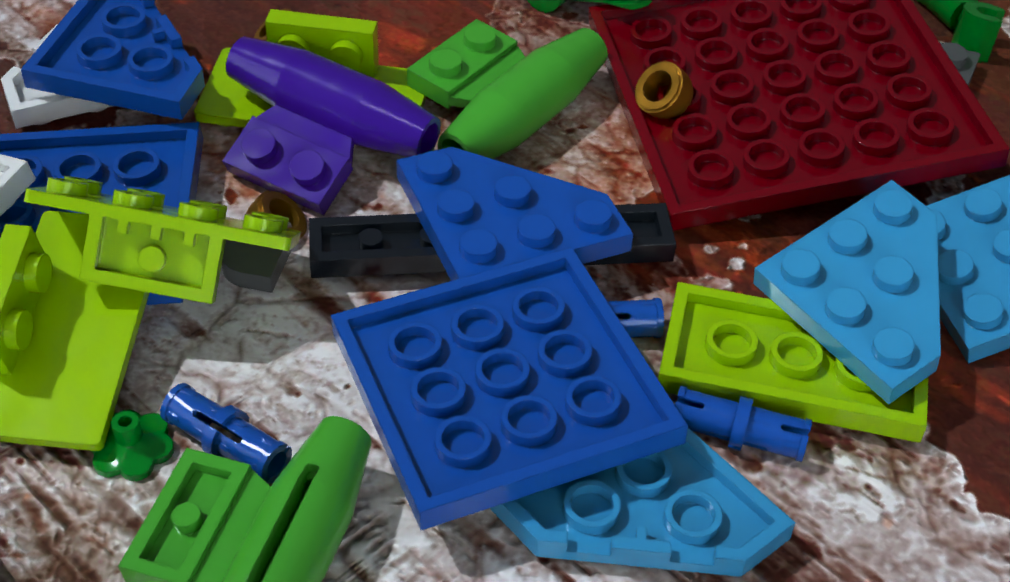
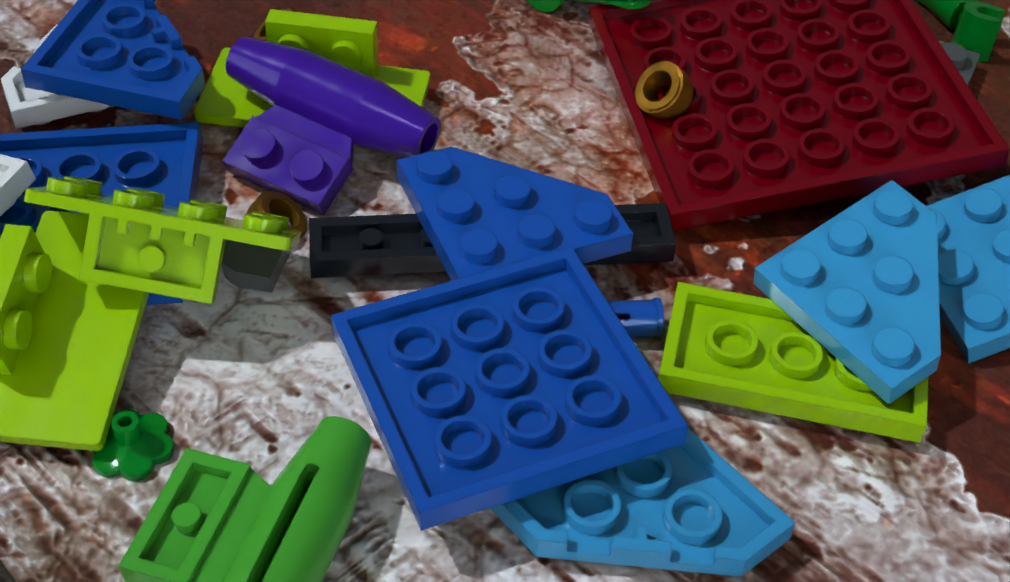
blue pin [160,383,292,484] -> none
bright green plate [407,19,608,159] -> none
blue pin [675,386,812,462] -> none

